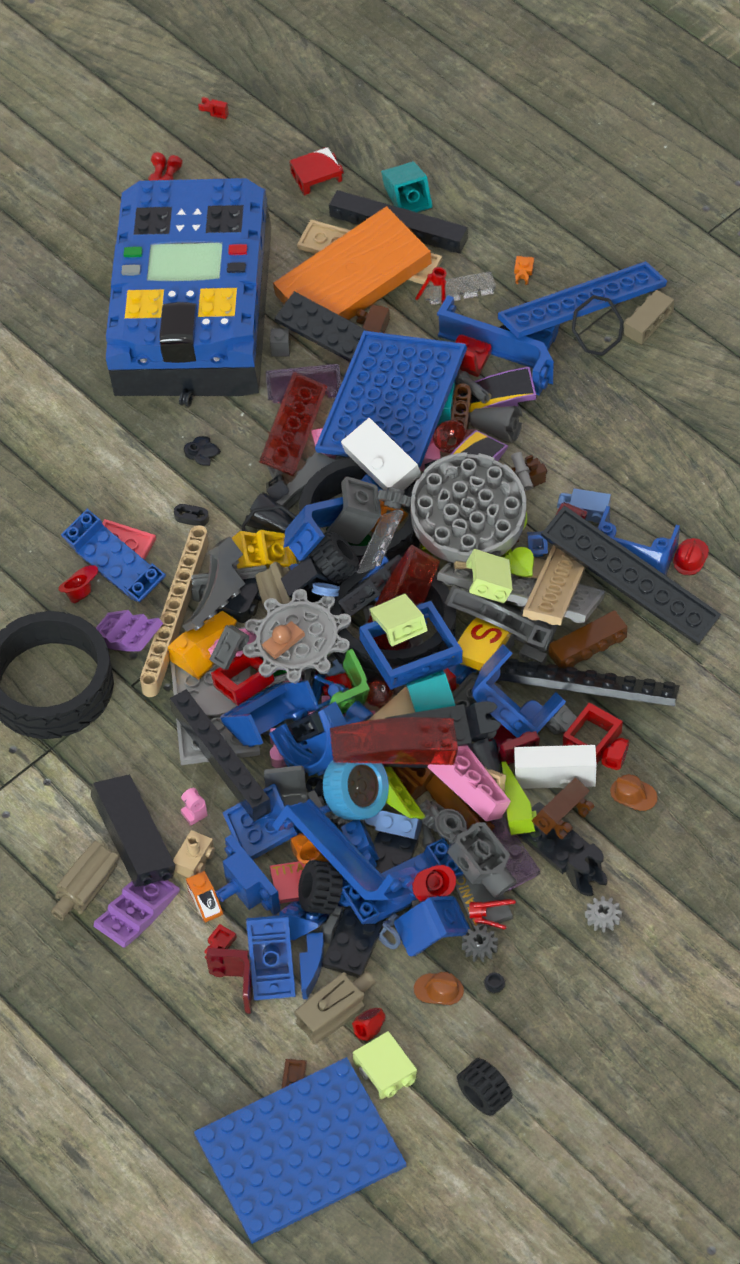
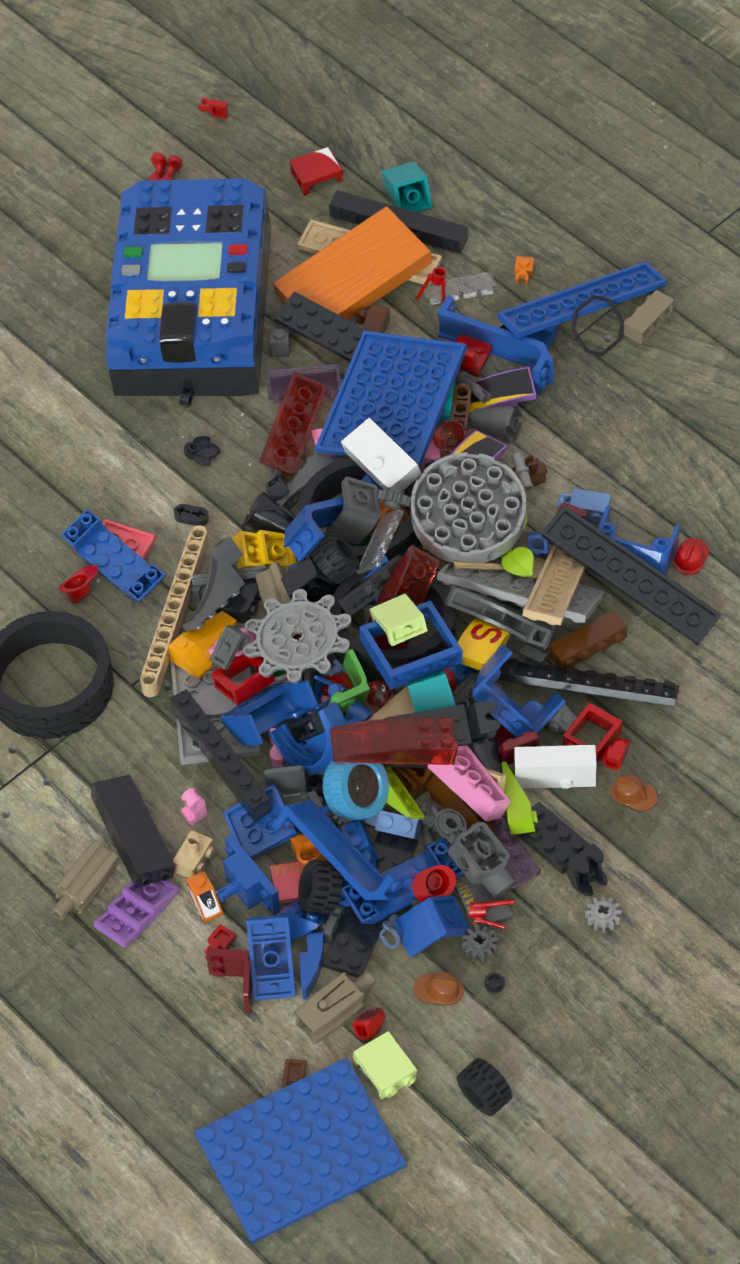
medium lavender slope [96,610,163,651] -> none
nougat tile [262,621,305,659] -> none
medium blue piece [312,583,340,596] -> none
yellowish green panel [466,549,513,603] -> none
reddish brown brick [532,777,595,839] -> none

